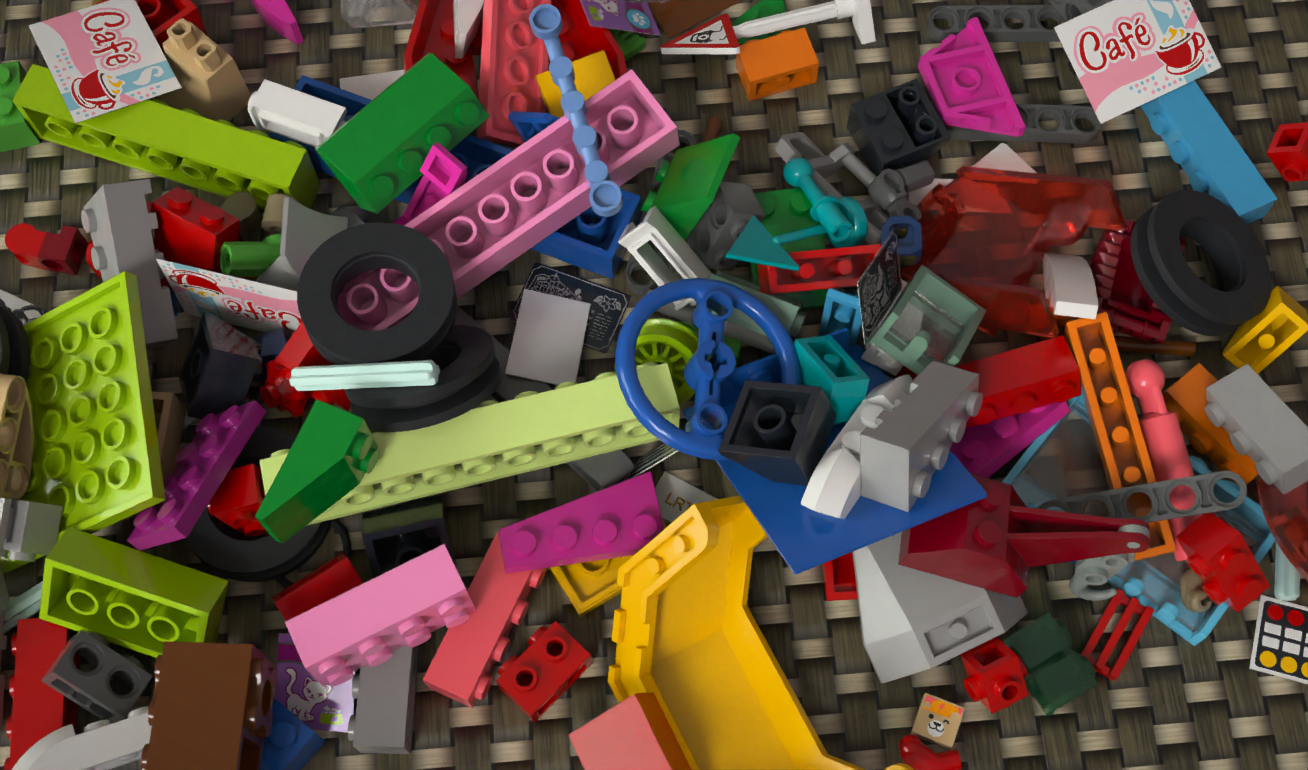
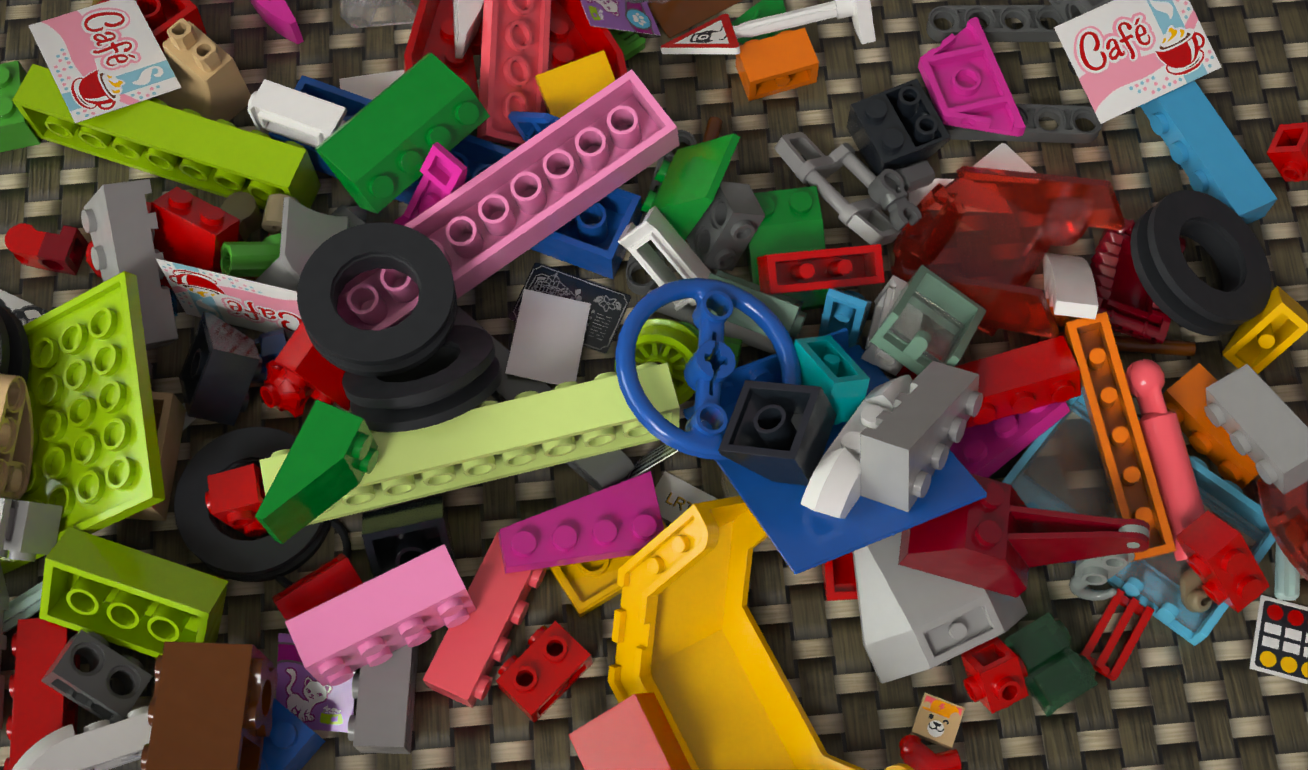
magenta plate [127,401,266,551] -> none
light aqua axle [289,360,440,391] -> none
medium blue bar [529,4,623,217] -> none
teal piece [725,196,867,271] -> none
teal pin [783,157,852,242] -> none
black sticker [857,228,902,345] -> none
dark blue rock [880,216,922,267] -> none
dark grey beam [1037,471,1247,523] -> none

